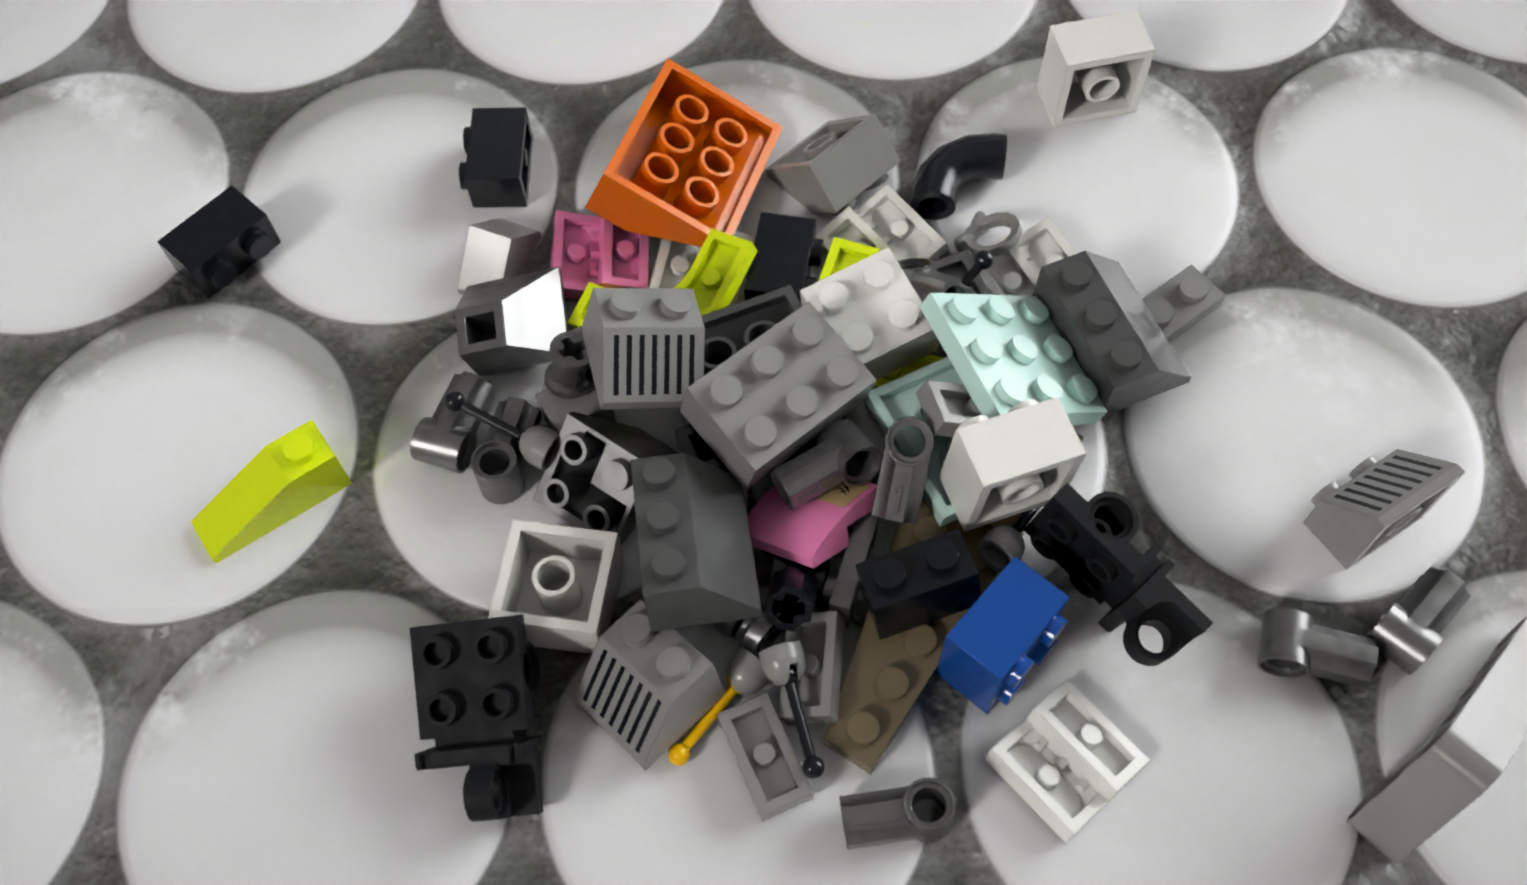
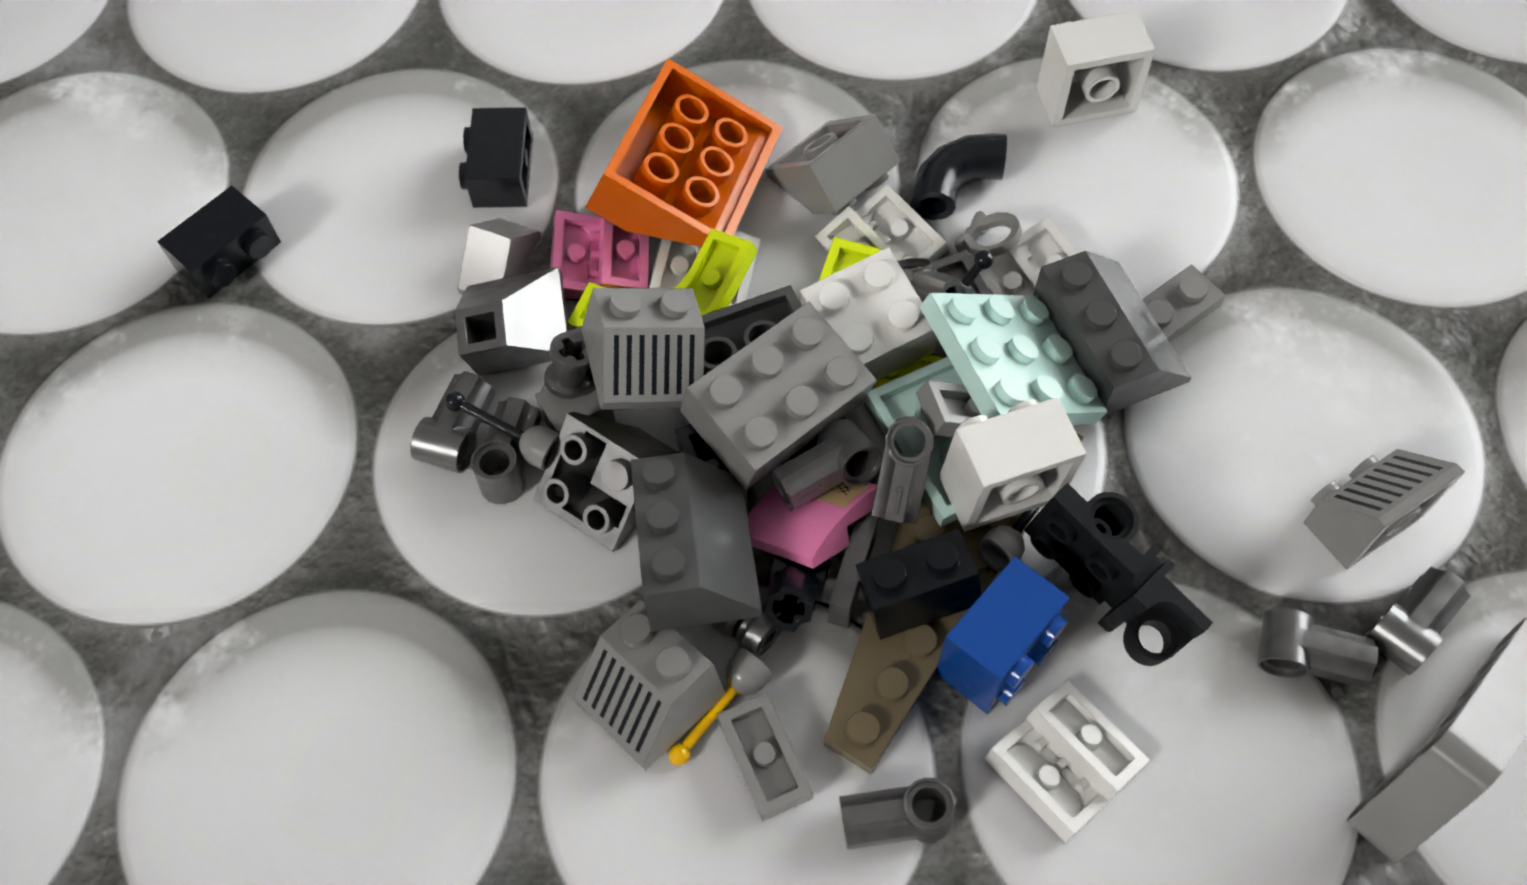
neon yellow slope [191,420,352,563] -> none
black plate [410,614,543,822] -> none
white brick [488,519,624,654] -> none
black brick [744,212,824,303] -> none
hinge [759,641,825,779] -> none
light grey plate [778,610,845,725] -> none

